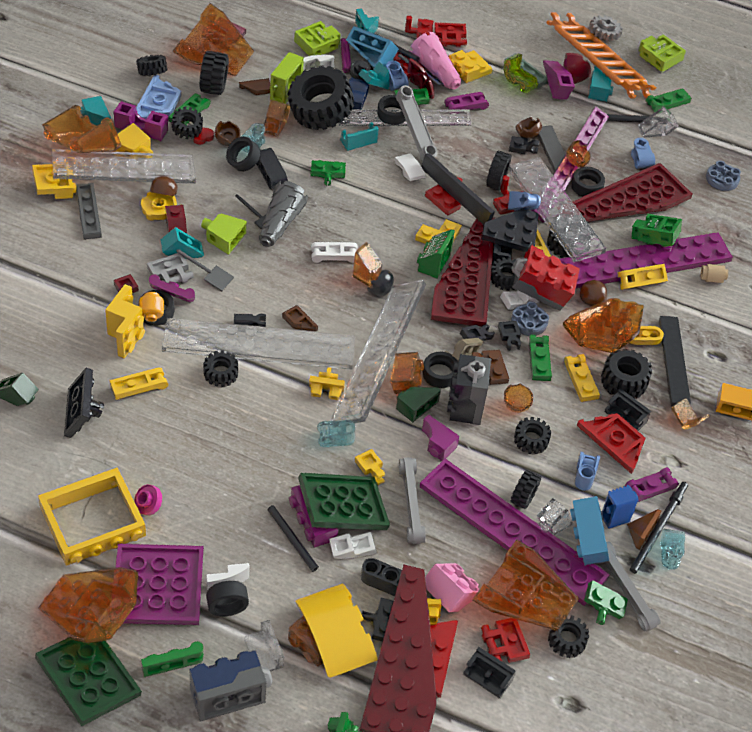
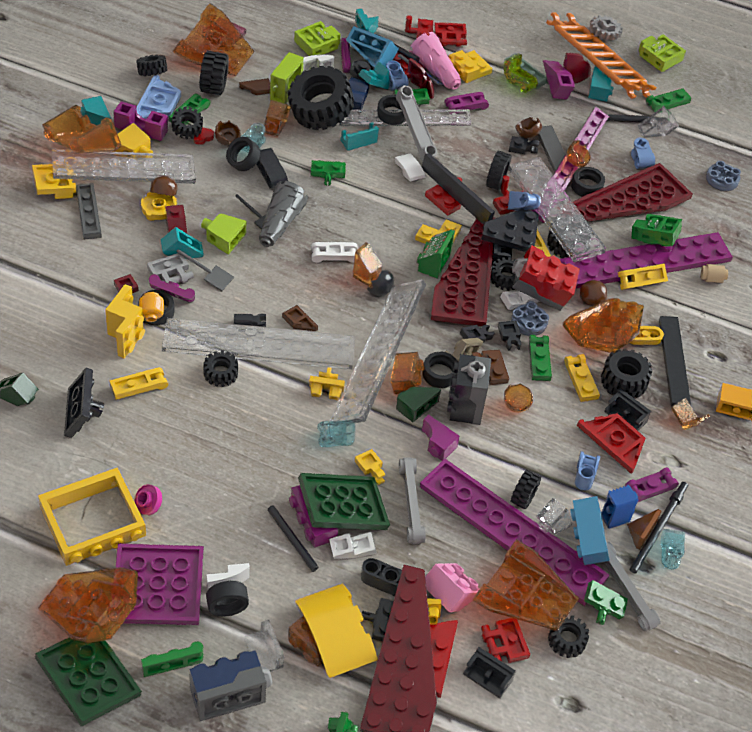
black tyre [514,417,551,454] -> none

